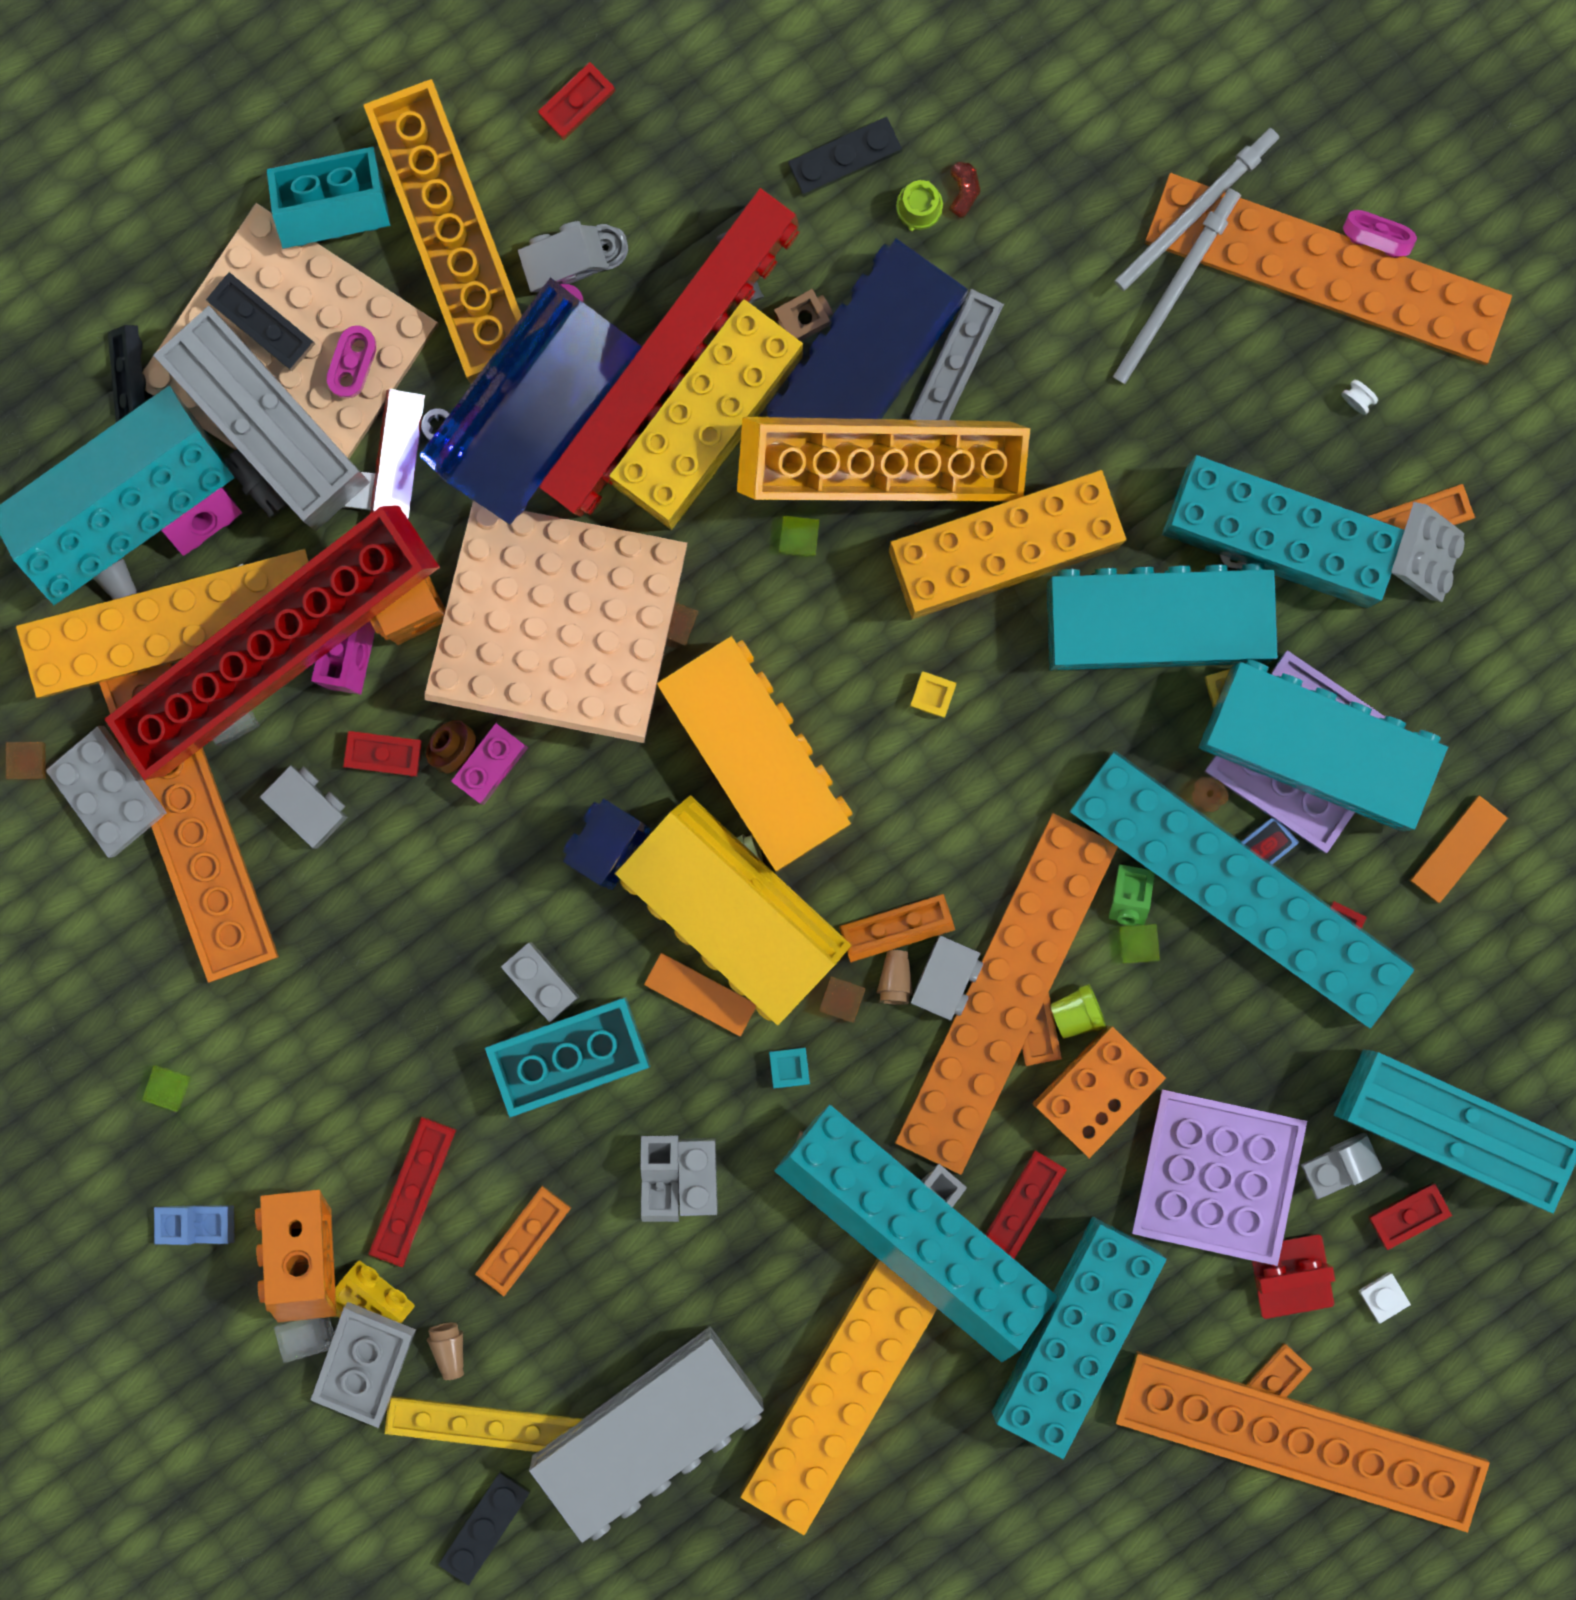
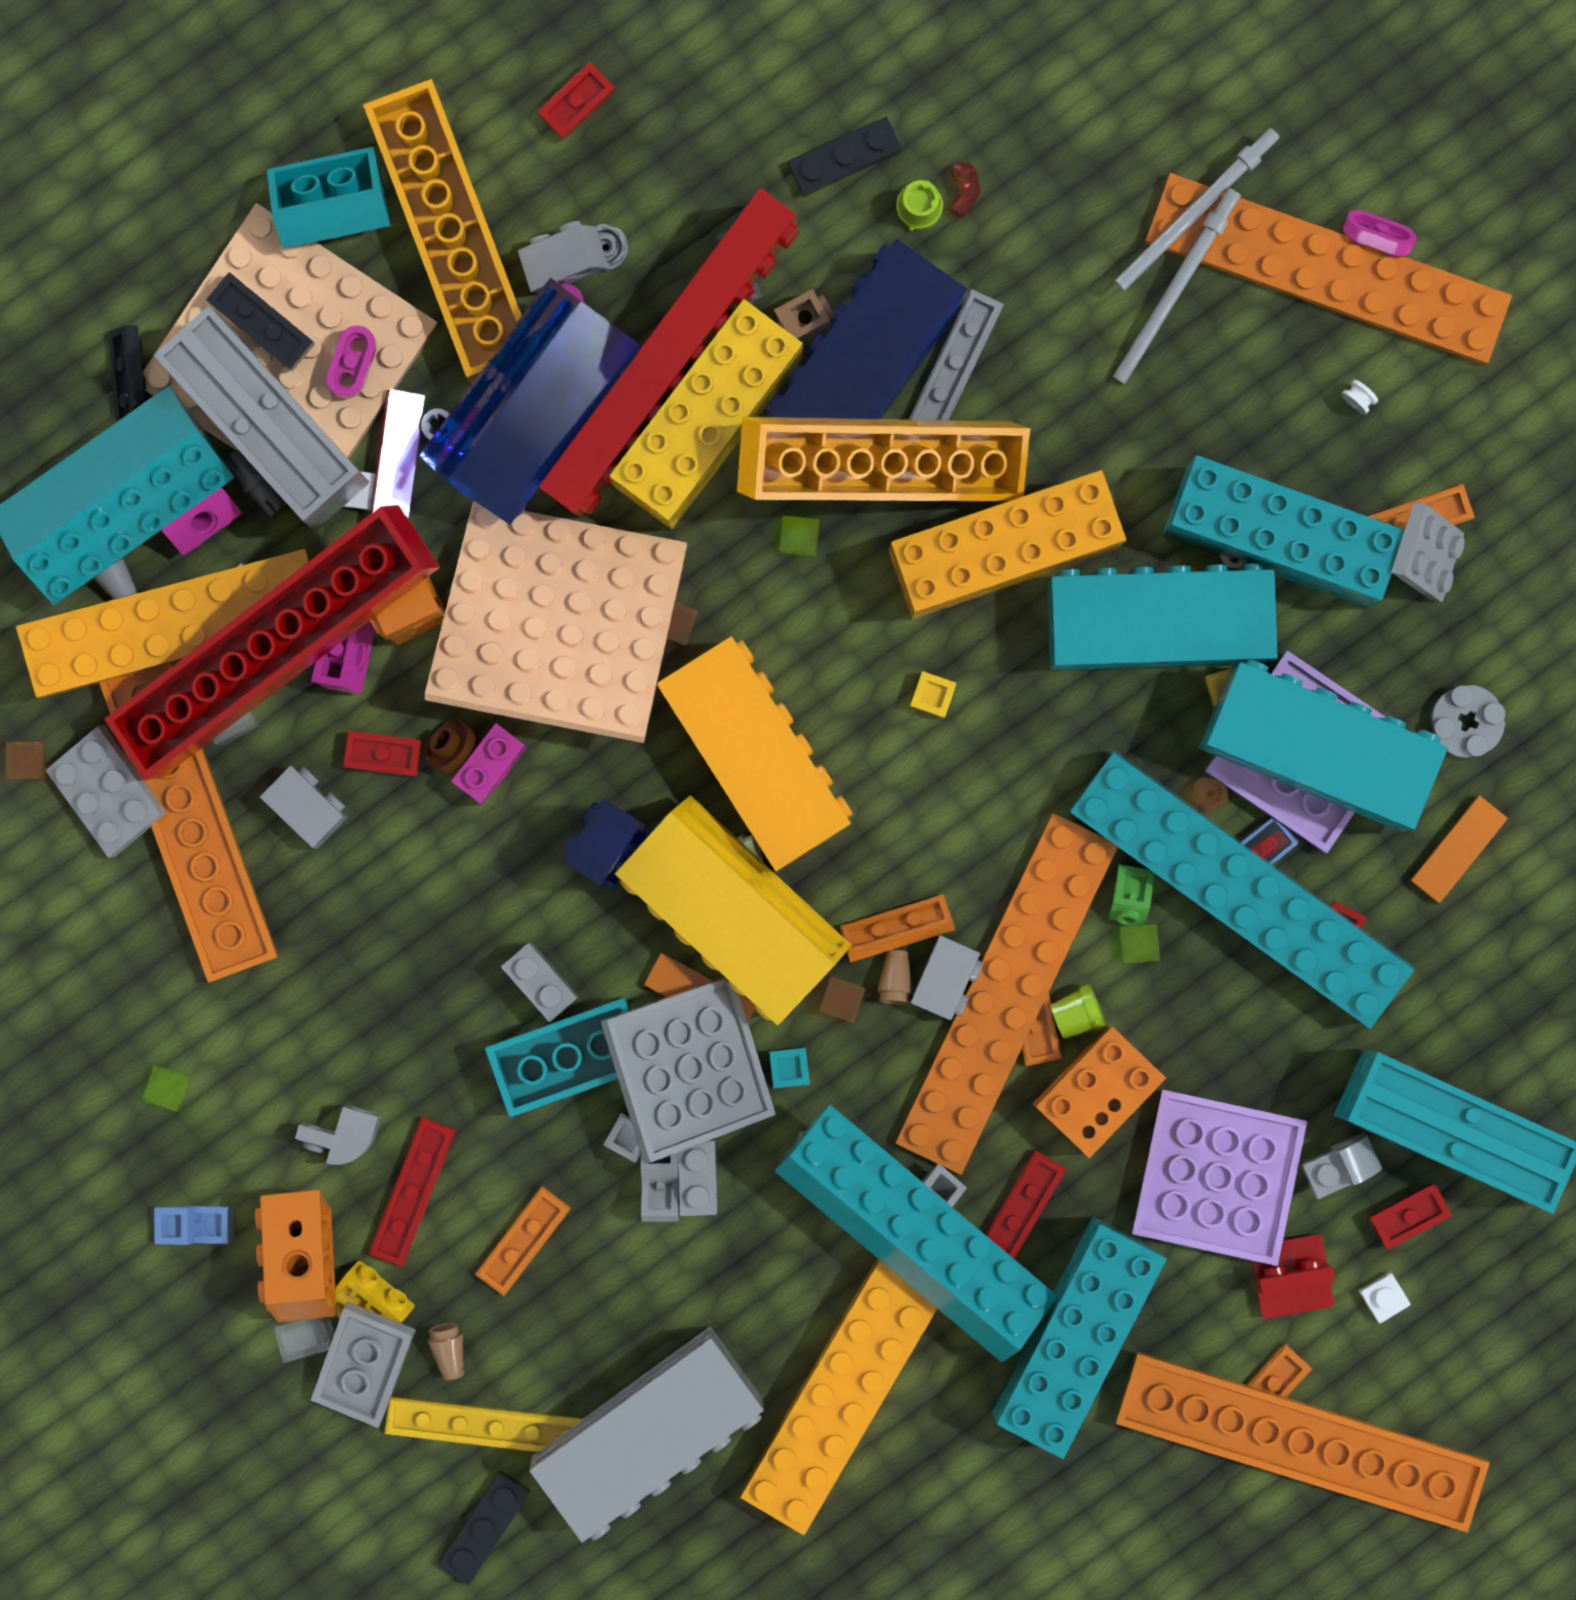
none -> light grey brick [295,1105,382,1165]
none -> light grey plate [601,977,776,1163]
none -> white tile [604,1112,641,1163]
none -> light grey plate [1429,685,1505,758]

